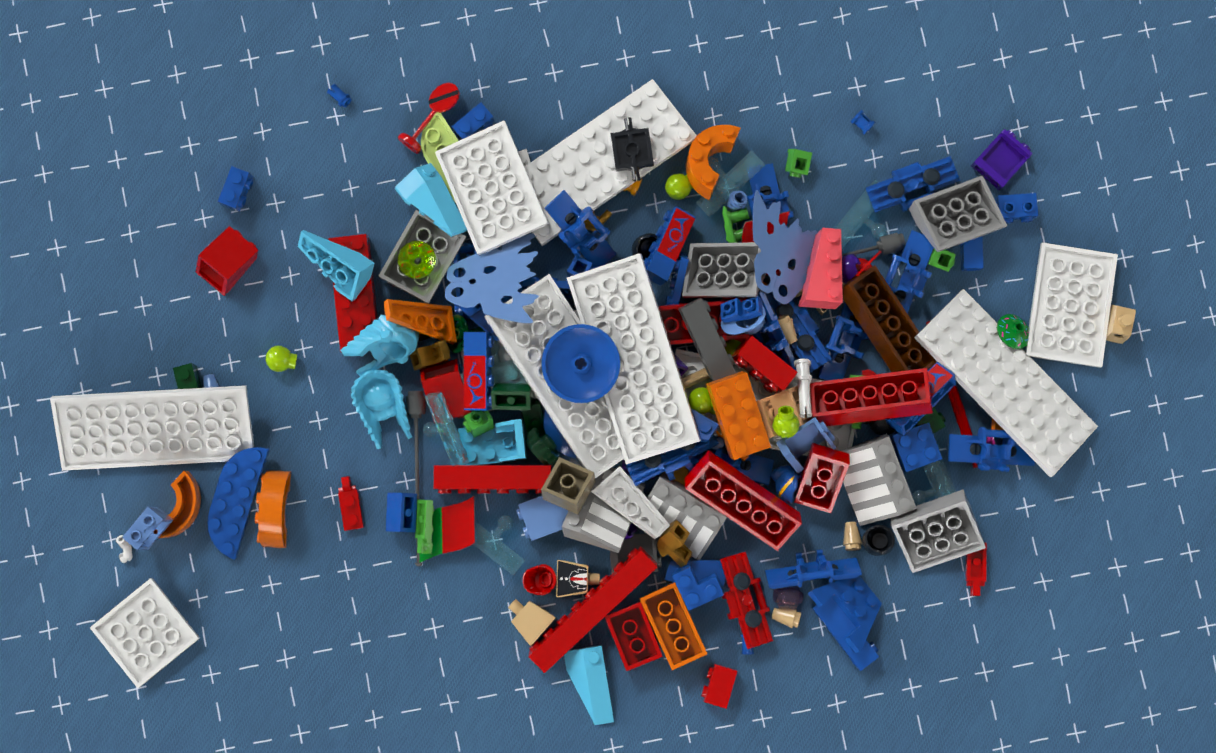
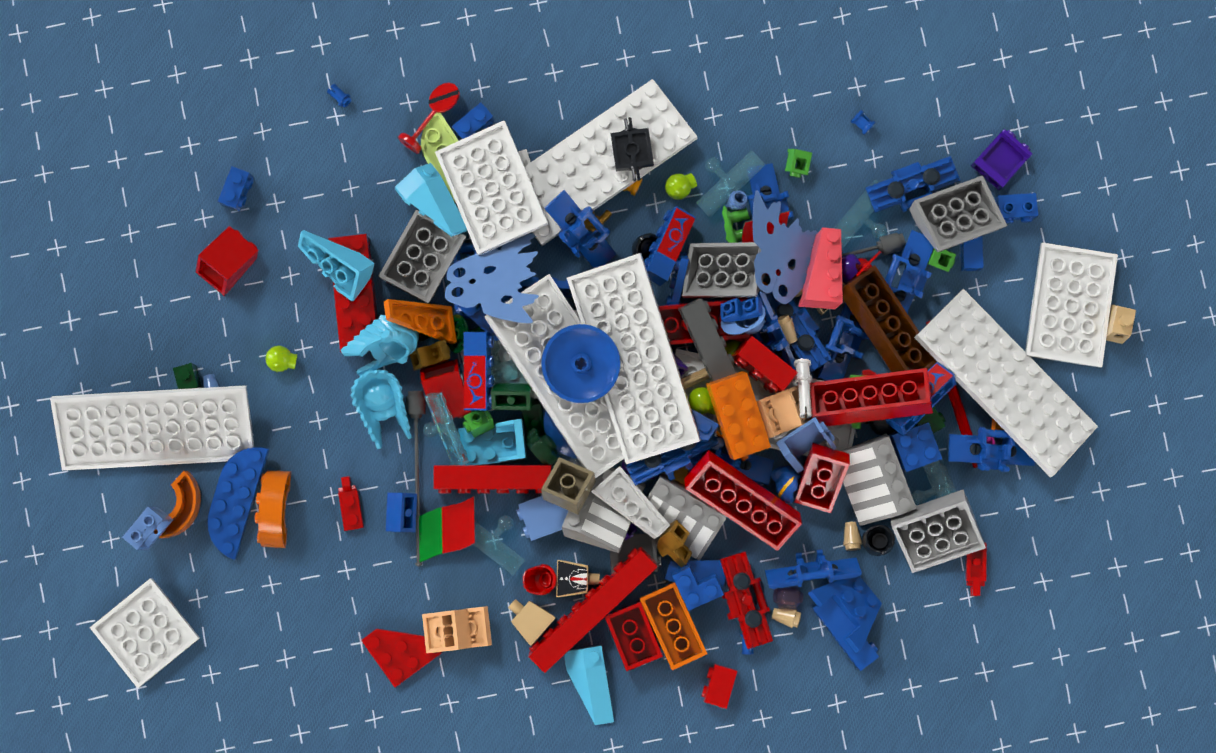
white arm [116,535,133,563] -> none
clear neon green dish [398,241,436,279] -> none
bright green hinge [415,499,434,554] -> none
blue brick [567,256,594,277] -> none
orange brick [686,125,741,200] -> none
lime piece [772,406,800,438] -> none
green dish [996,314,1029,349] -> none
none -> red plate [361,628,443,687]
none -> light nougat bracket [422,606,492,653]

